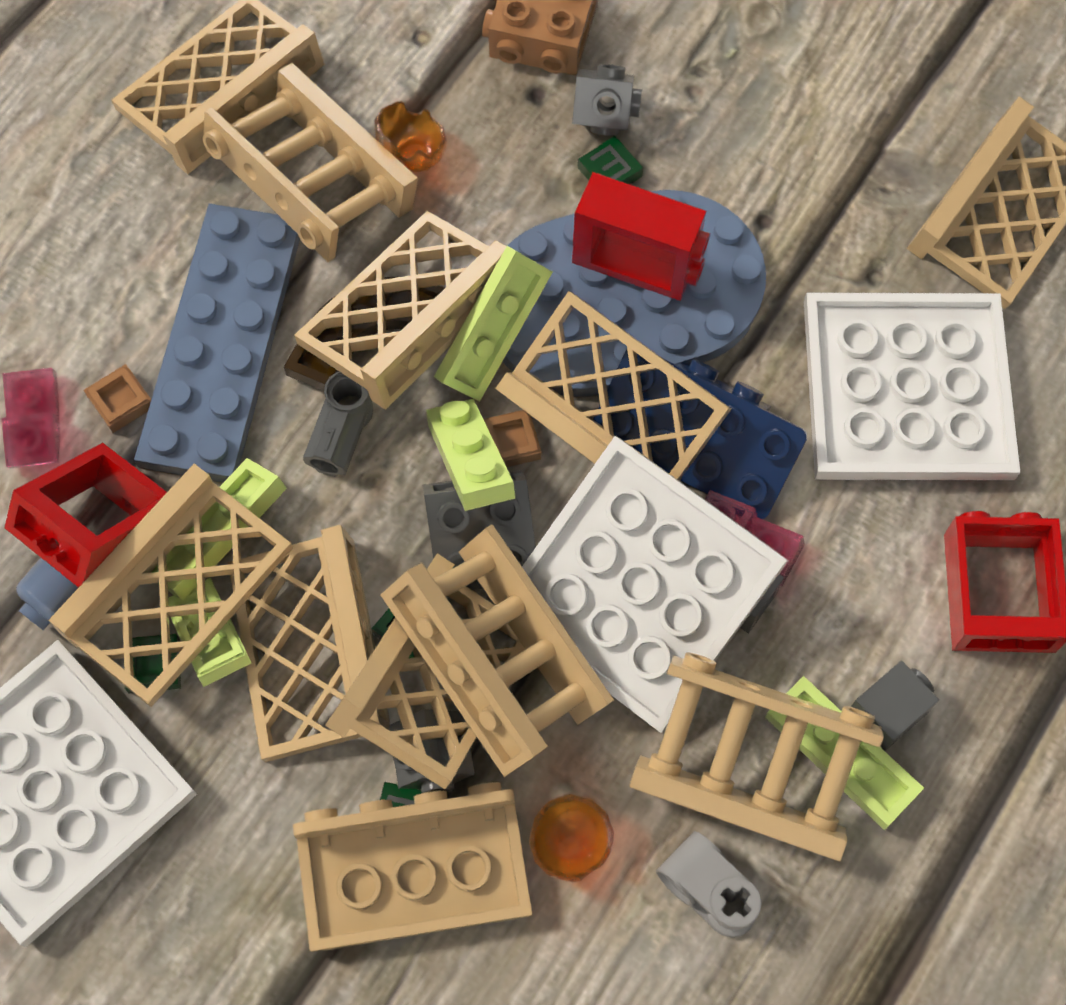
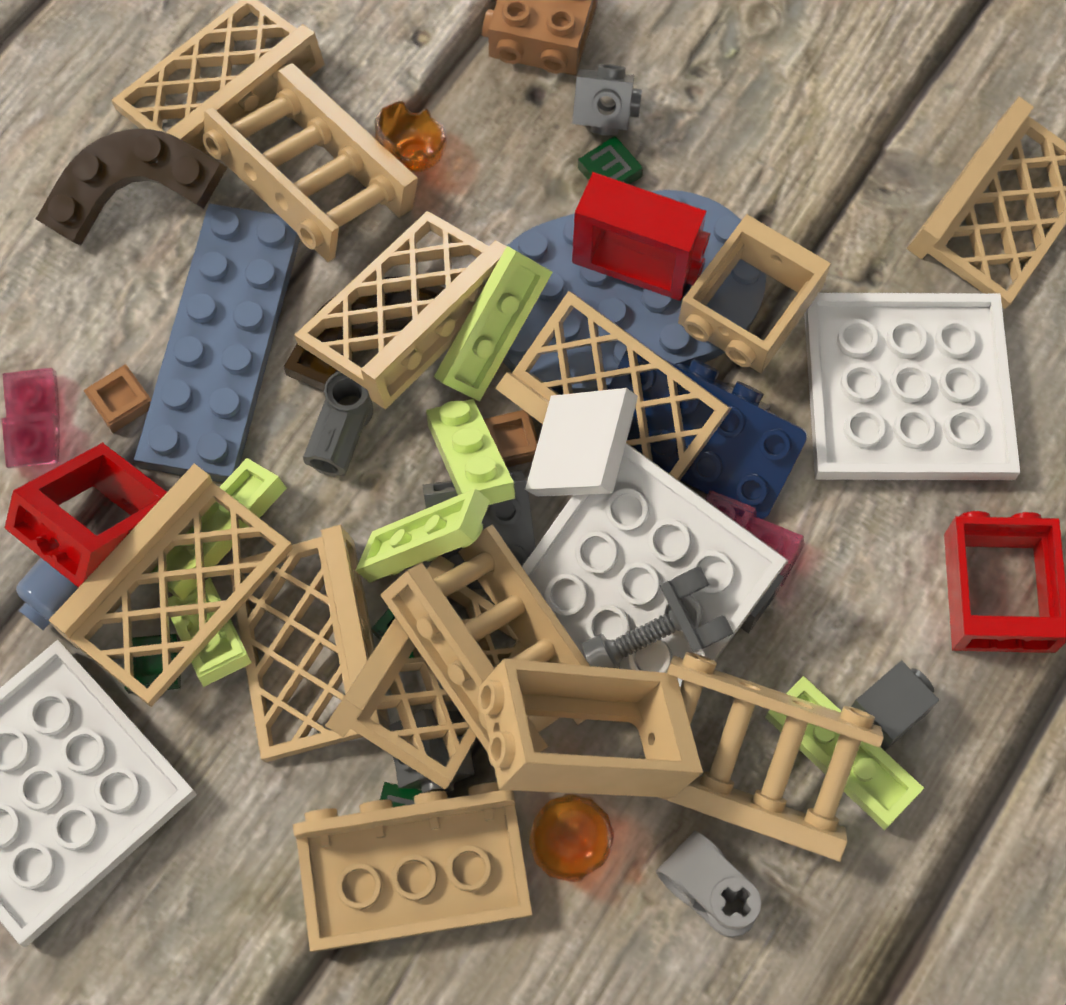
none -> dark brown plate [36,129,228,246]
none -> yellowish green plate [355,488,490,583]
none -> tan piece [478,659,703,798]
none -> white tile [525,388,638,497]
none -> dark grey bar [582,567,734,669]
none -> tan window [678,214,831,373]

